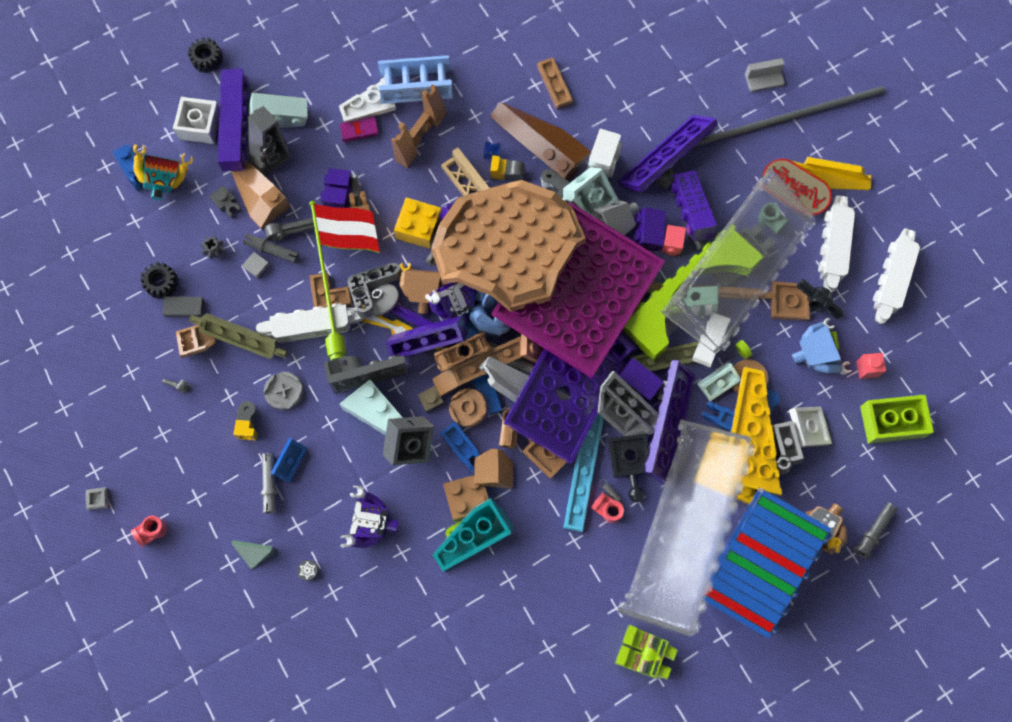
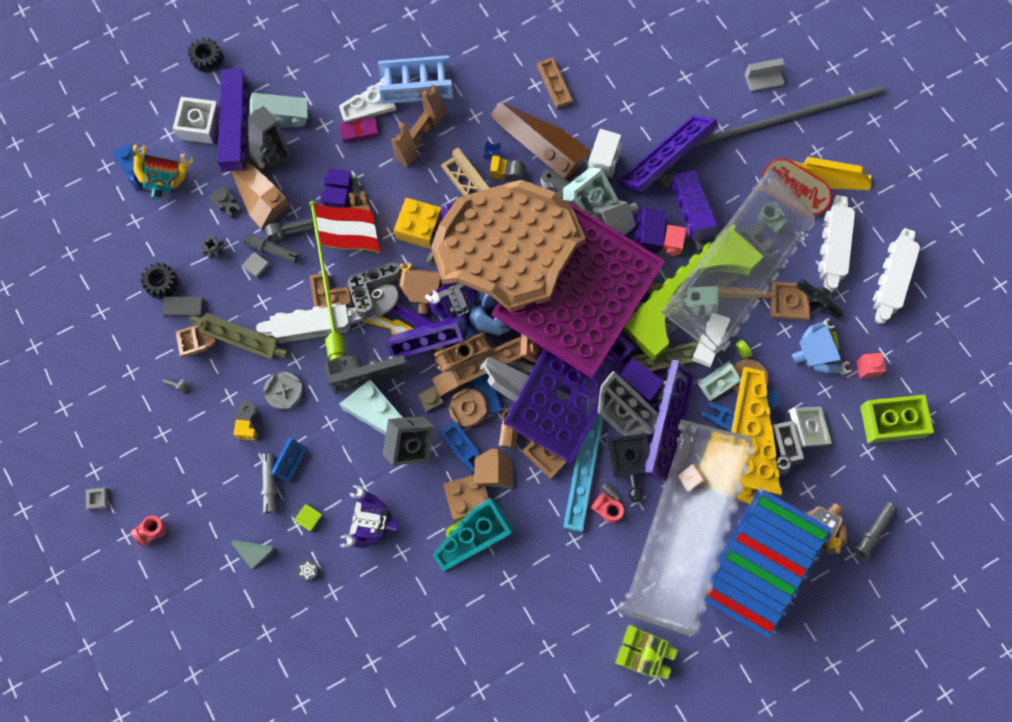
none -> lime tile [294,504,323,532]
none -> tile [678,464,706,493]

